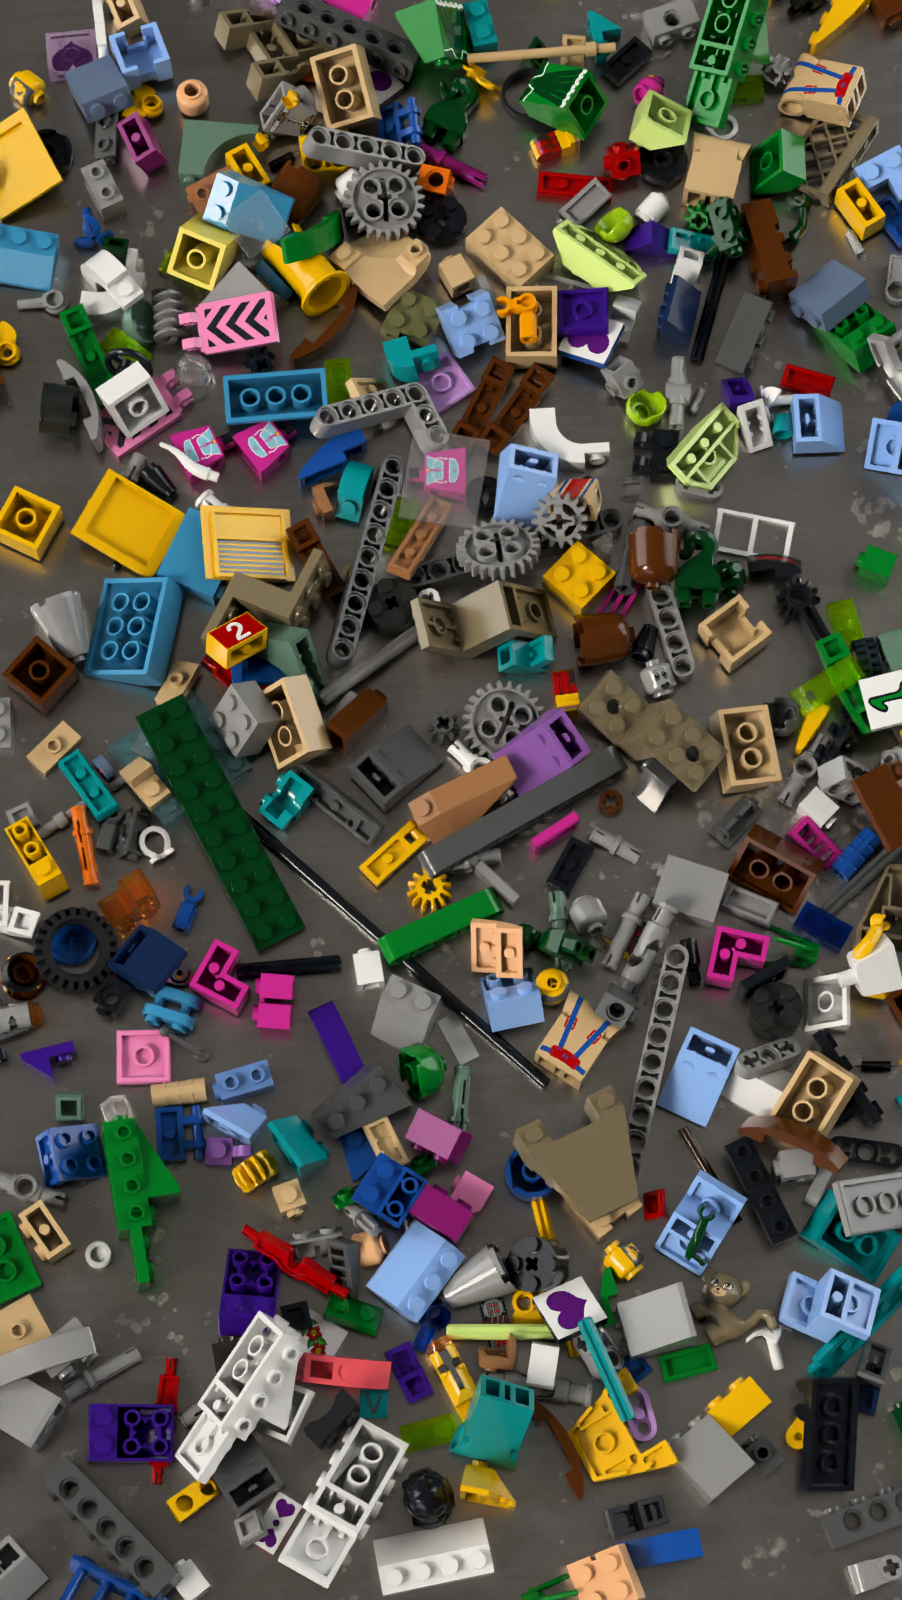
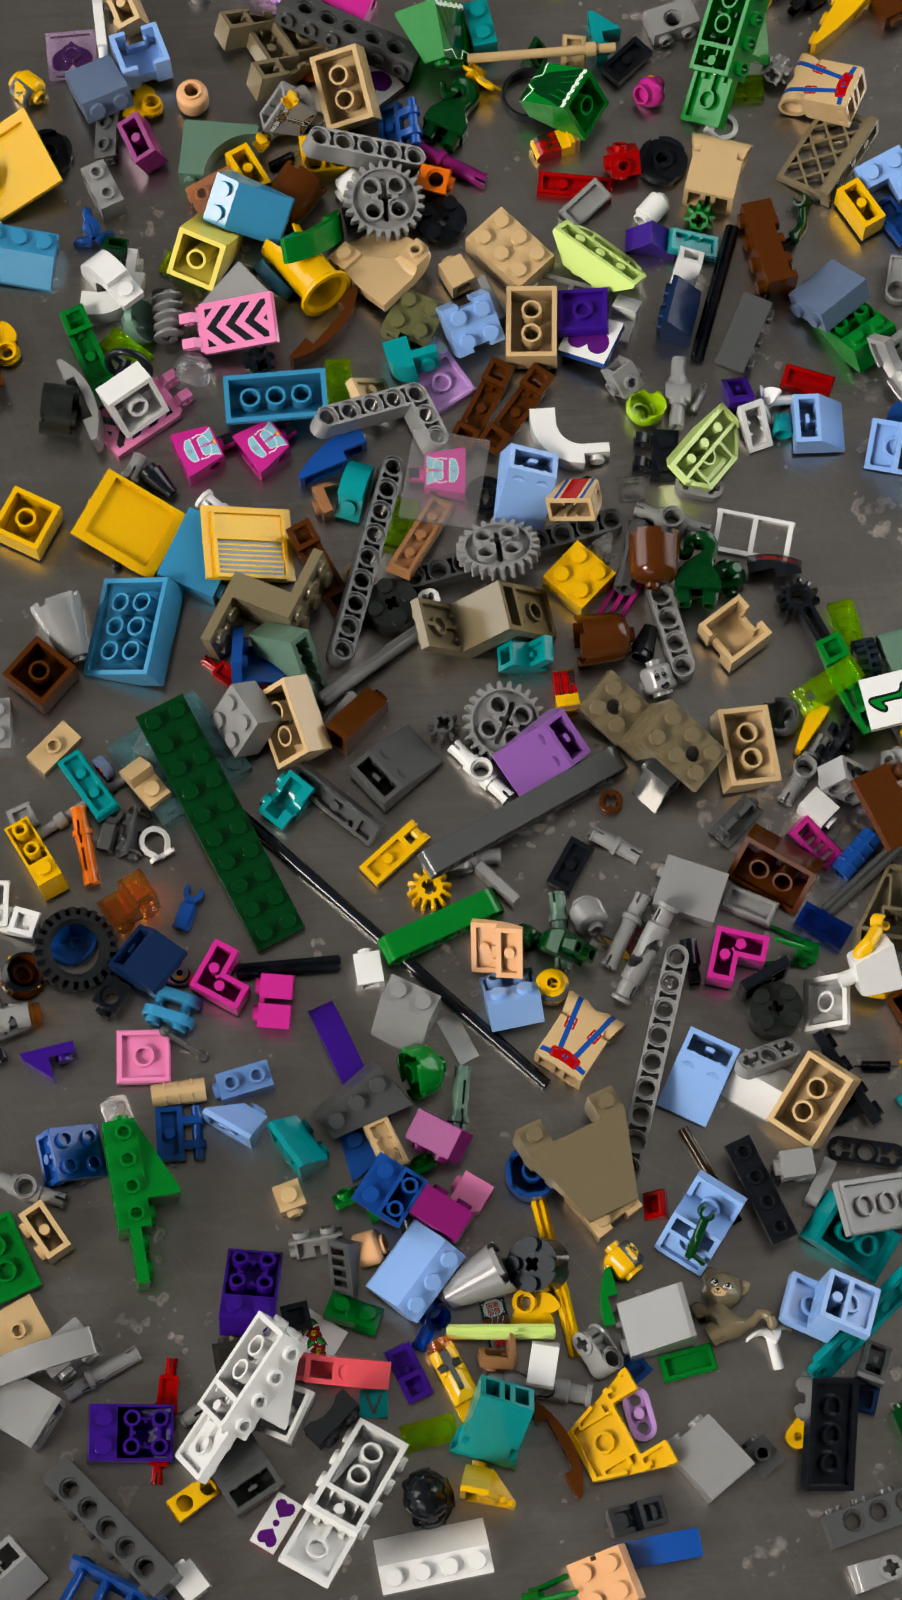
light grey plate [17,289,68,314] -> none
sand green brick [55,1092,85,1121] -> none
white tile [85,1241,114,1269] -> none
tan plate [155,660,202,705] -> none
white animal [159,442,220,483] -> none
medium lavender plate [204,1137,253,1167] -> none
brick [206,612,268,670] -> none
clear plate [220,188,291,260] -> none
yellow gear [232,1150,279,1192] -> none
light grey tile [234,1508,269,1548] -> none
red piece [241,1224,350,1300] -> none
light grey axle [344,1203,382,1237] -> none
medium nougat wedge [407,755,518,844] -> none
light orange bar [496,293,538,344] -> none
dark pink tile [530,811,580,854] -> none
light grey gear [531,490,588,548] -> none
tile [532,1276,608,1345] -> none
teal axle [578,1316,635,1422] -> none
lime hair [594,207,633,243] -> none
dark grey brick [594,982,639,1029] -> none
yellowish green slope [629,89,693,151] -> none
dark green brick [705,196,747,260] -> none
yellow brick [706,1376,772,1437] -> none
reddish brown slope [737,1115,849,1174] -> none
green slope [750,128,806,195] -> none
white piece [845,226,866,261] -> none
green brick [855,544,898,587] -> none

